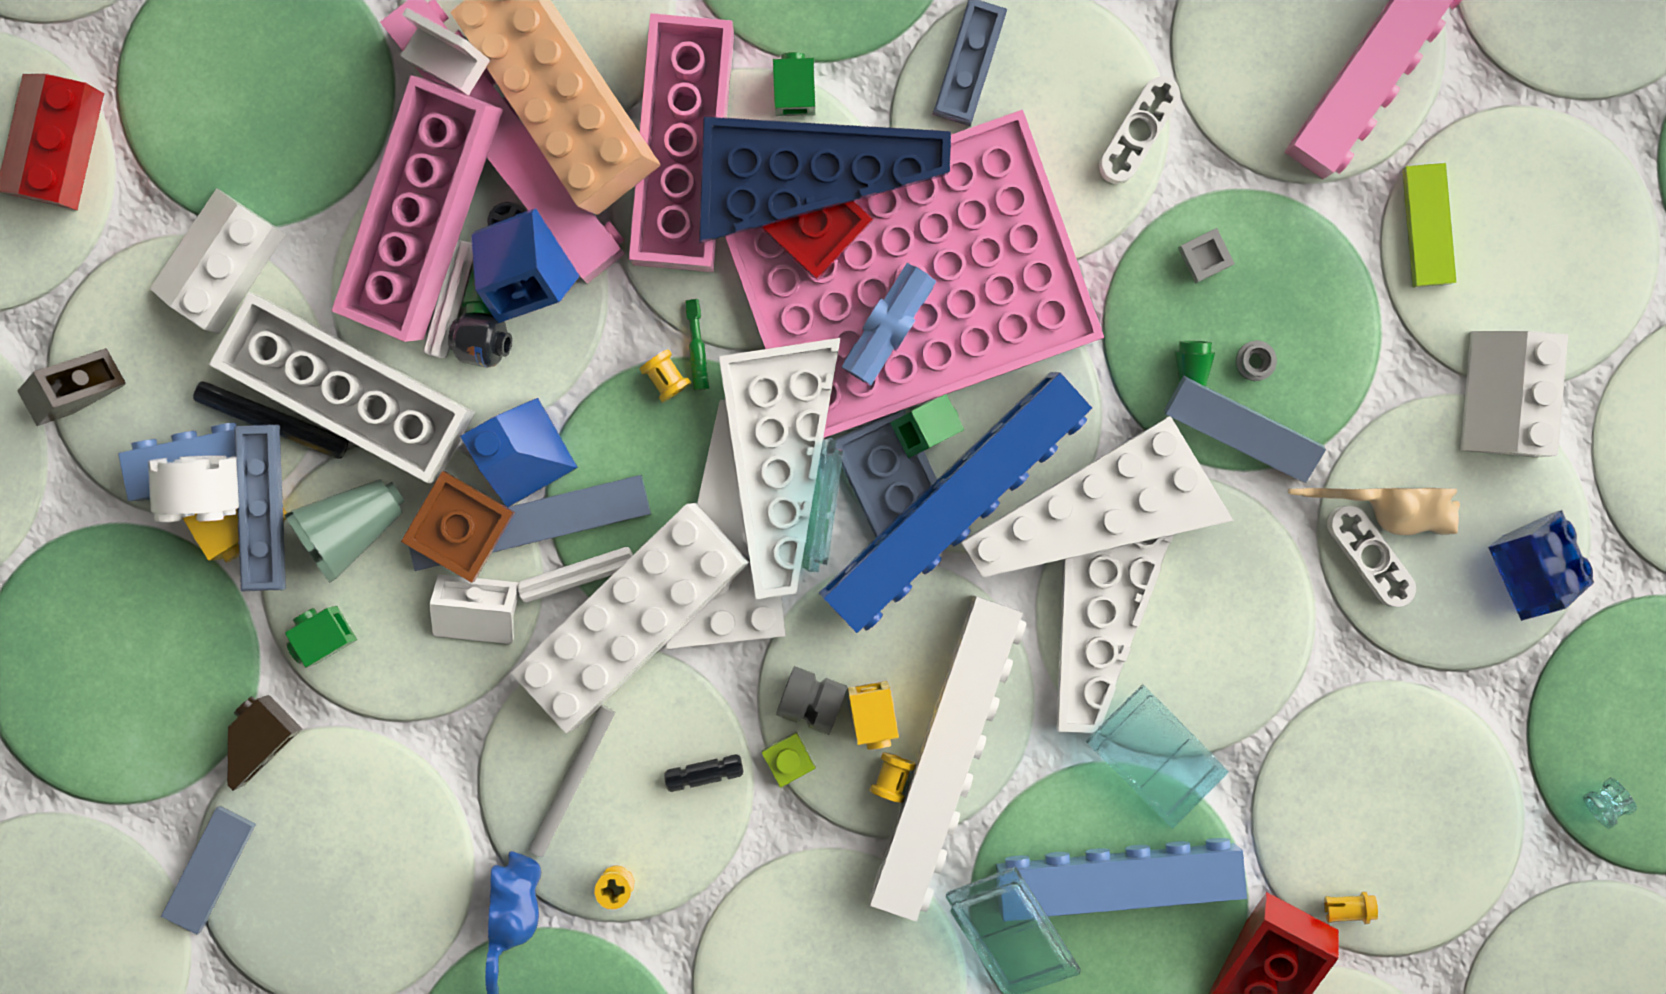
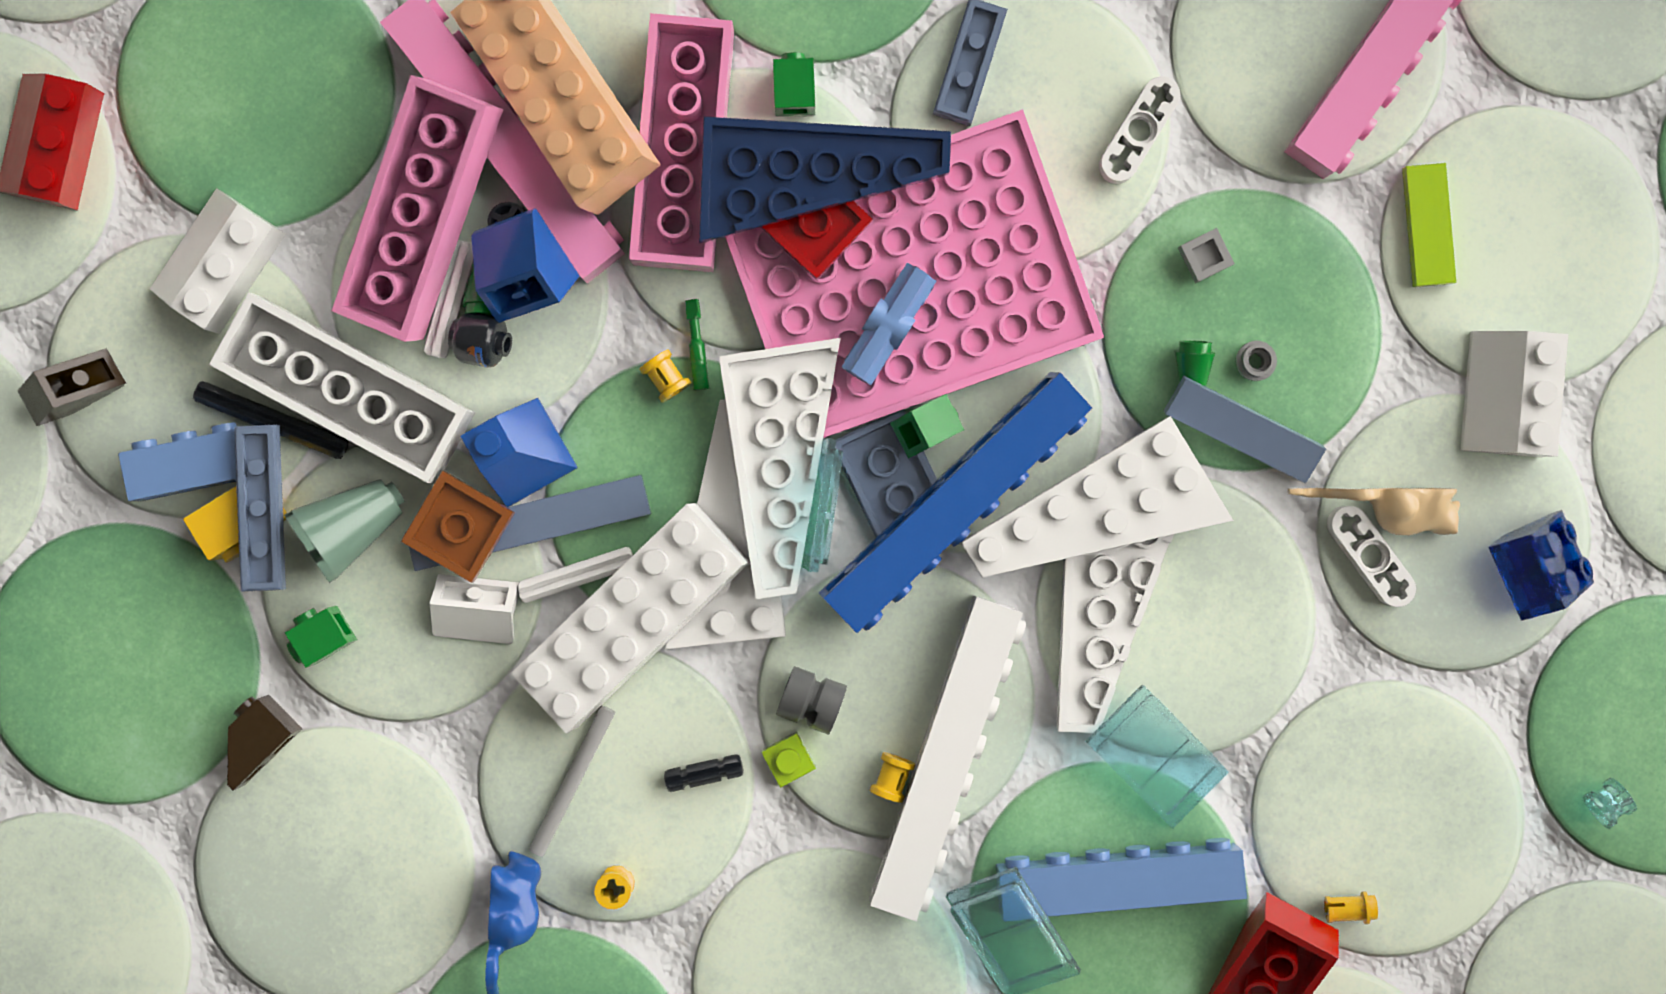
white brick [148,455,239,522] -> none
sand blue tile [161,806,256,935] -> none
white panel [401,8,490,96] -> none
yellow brick [848,681,899,750] -> none

